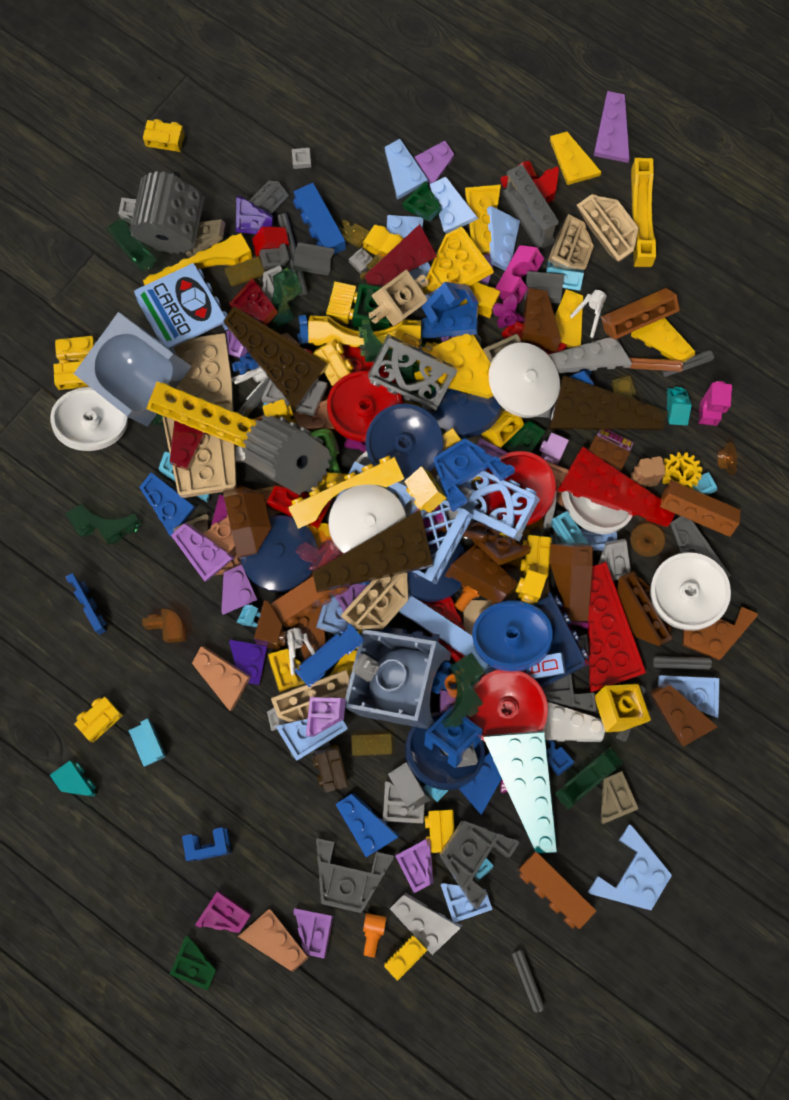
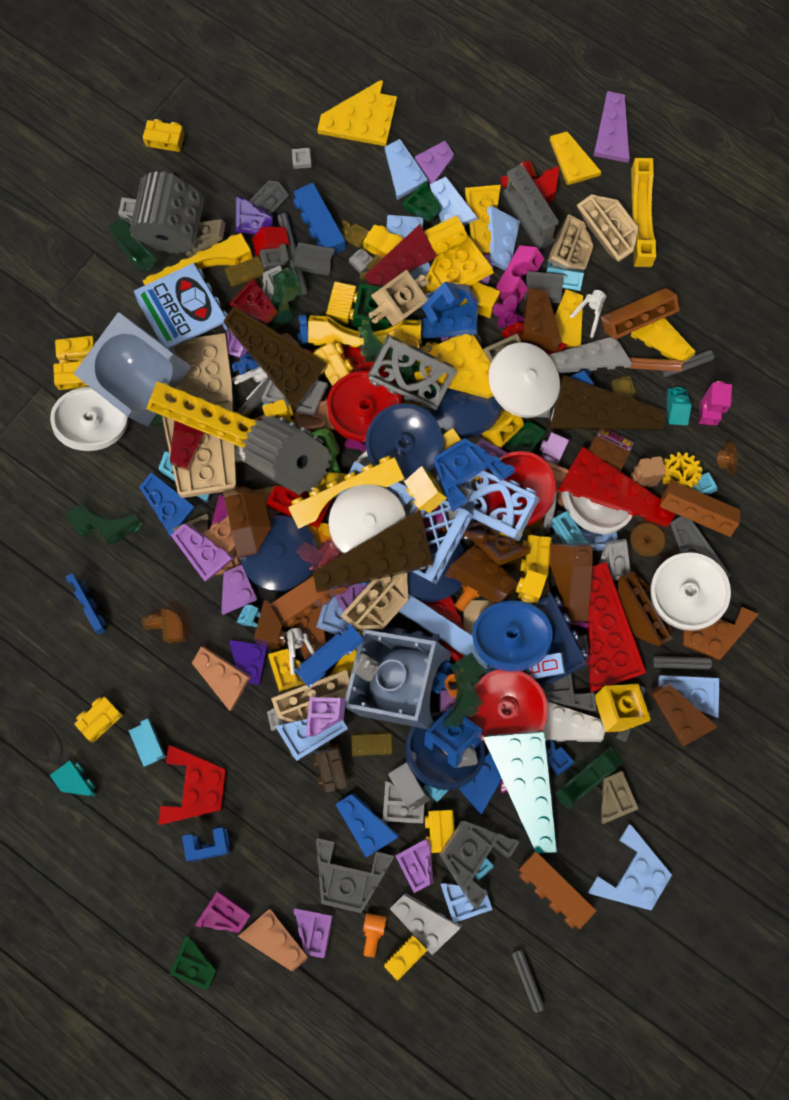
none -> red wing [158,745,226,825]
none -> yellow wing [317,80,397,146]
none -> yellow brick [424,215,468,255]

